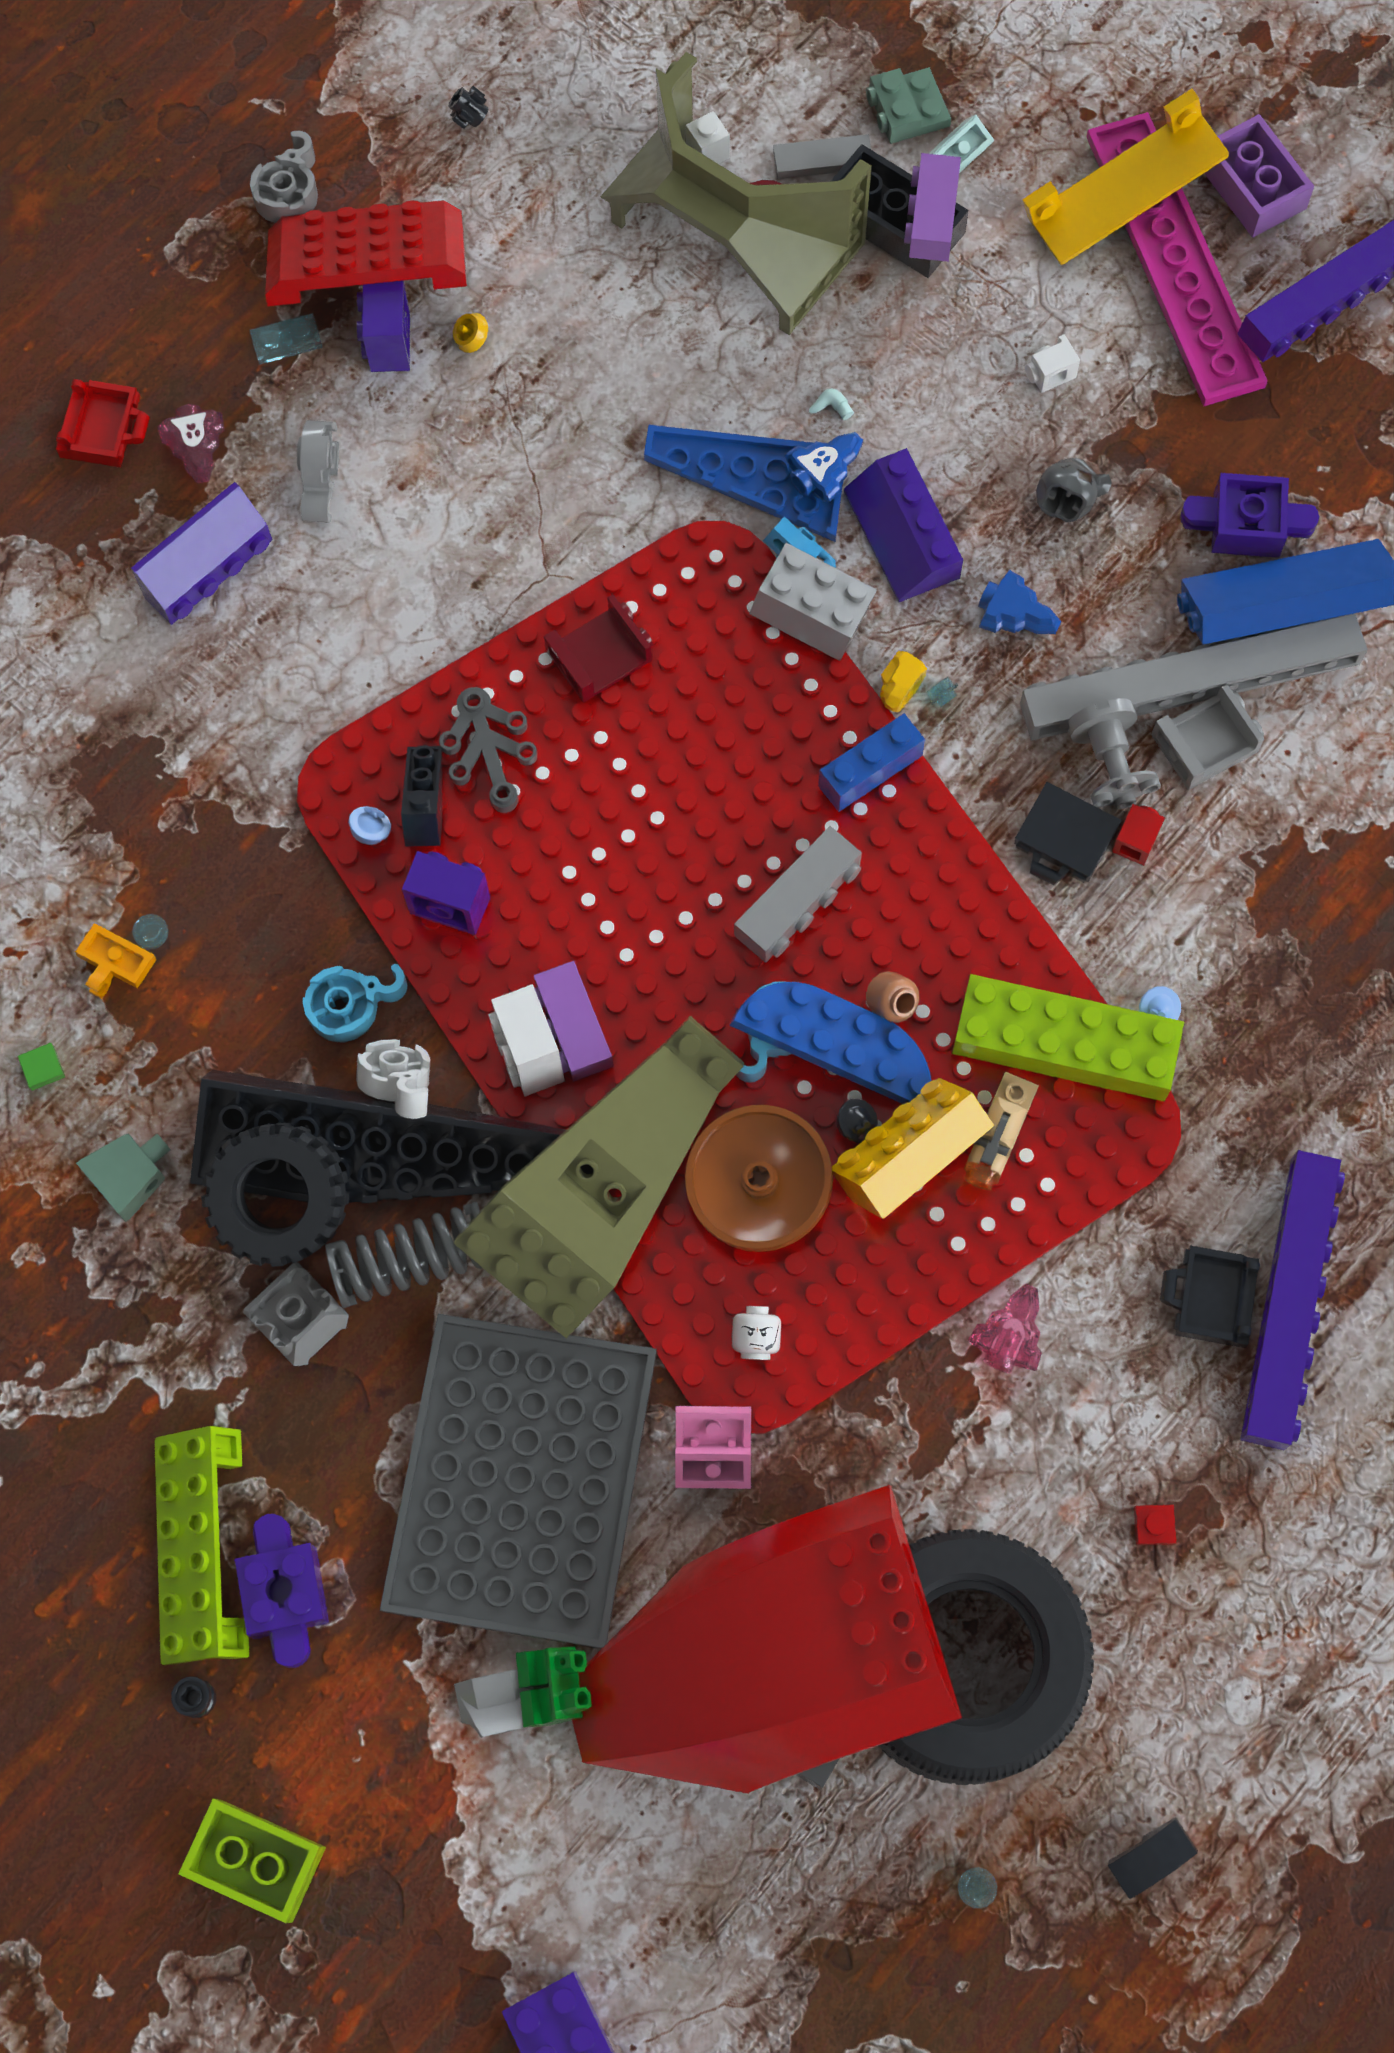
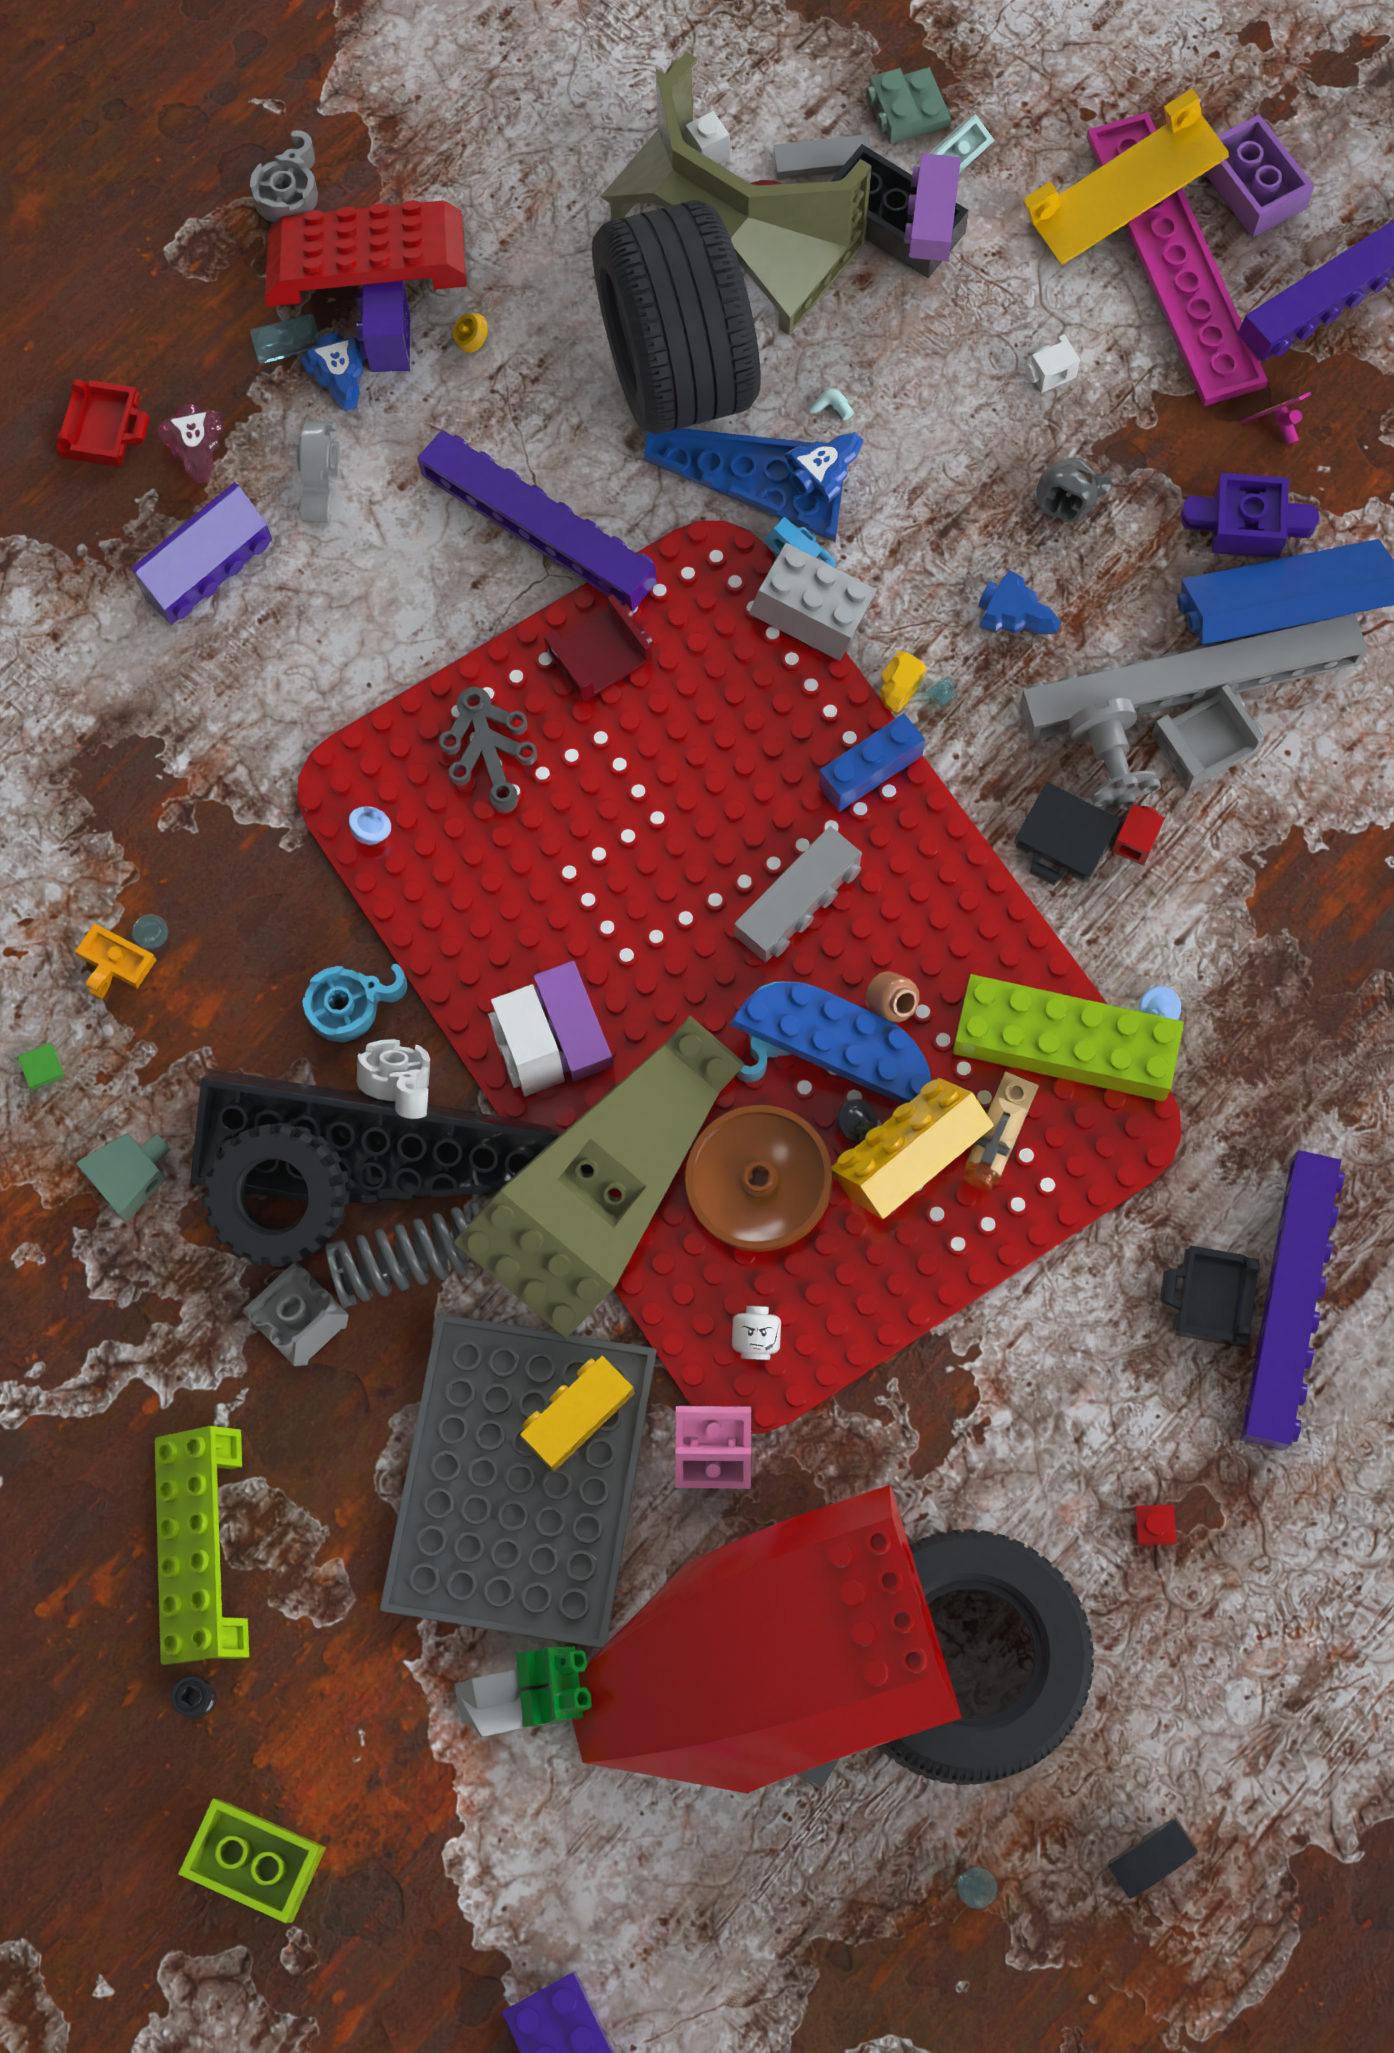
dark purple brick [235,1514,329,1668] -> none
black slope [401,745,443,847] -> none
dark purple brick [402,851,490,935] -> none
black gear [448,86,488,129] -> none
dark purple slope [844,448,963,603] -> none
clear pink rock [968,1283,1042,1373] -> none
none -> blue rock [300,333,365,411]
none -> dark purple brick [417,429,657,612]
none -> yellow brick [520,1355,635,1472]
none -> black tyre [592,200,761,434]
none -> dark pink shield [1241,391,1311,445]

